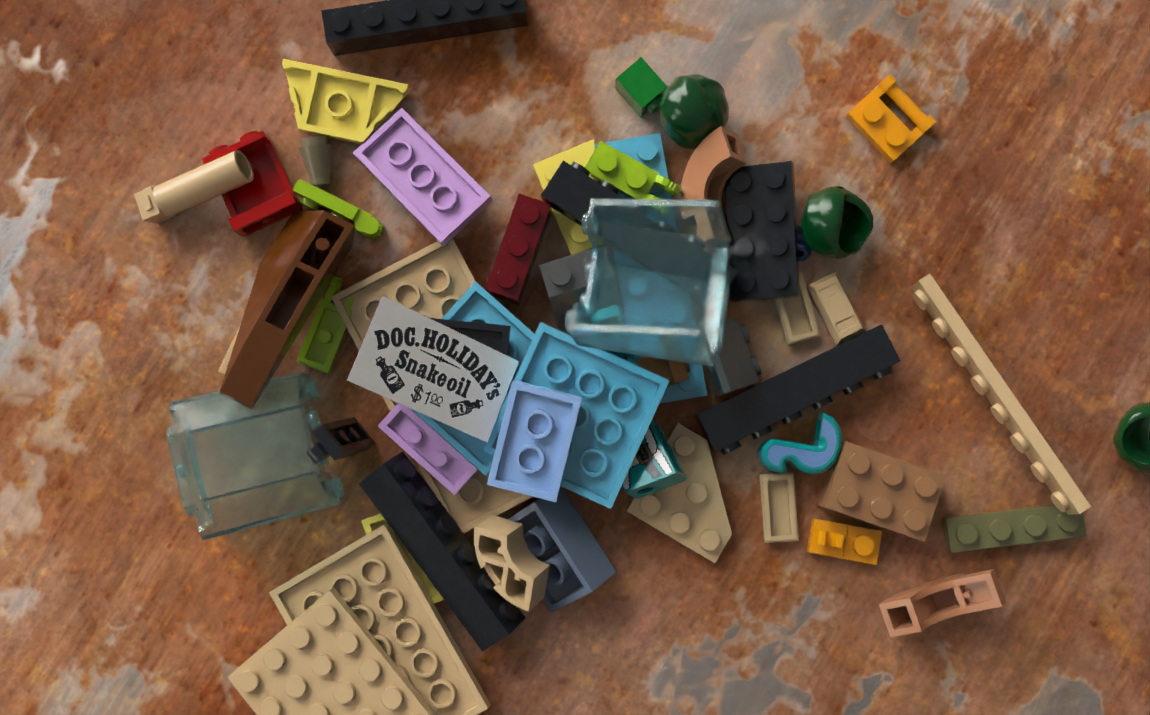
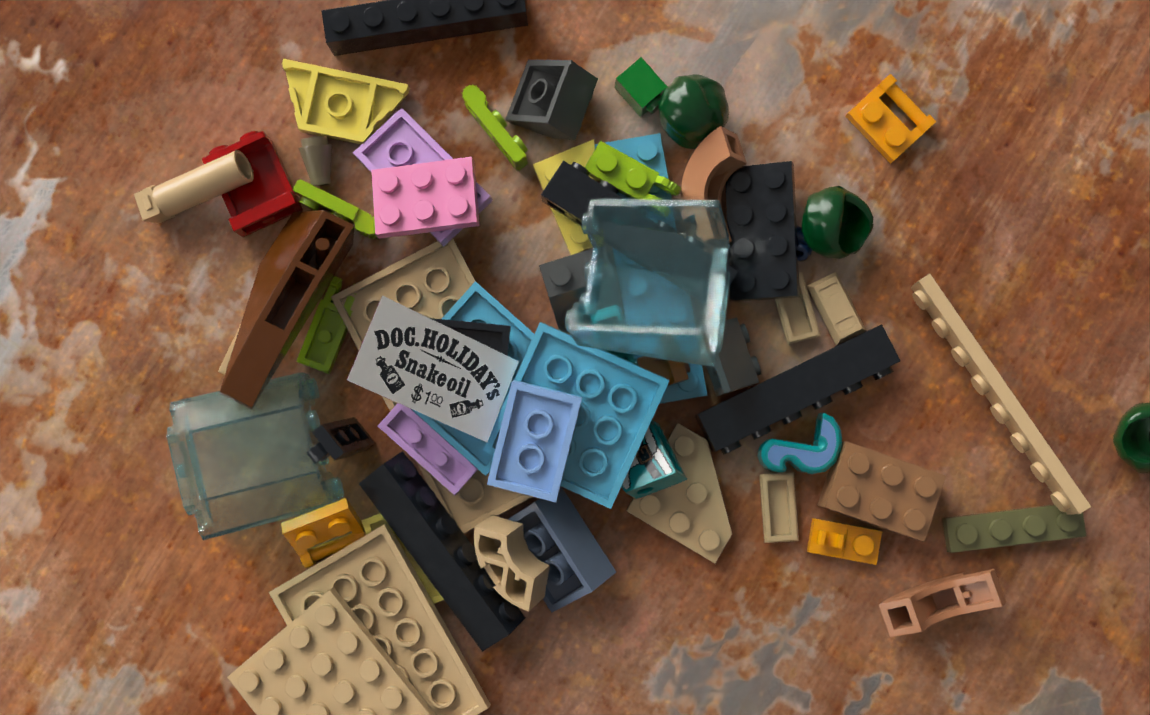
dark red brick [485,193,552,305] -> none
none -> light orange plate [281,498,366,568]
none -> bright pink plate [371,157,479,239]
none -> lime hinge [462,84,528,171]
none -> dark grey slope [505,59,598,140]

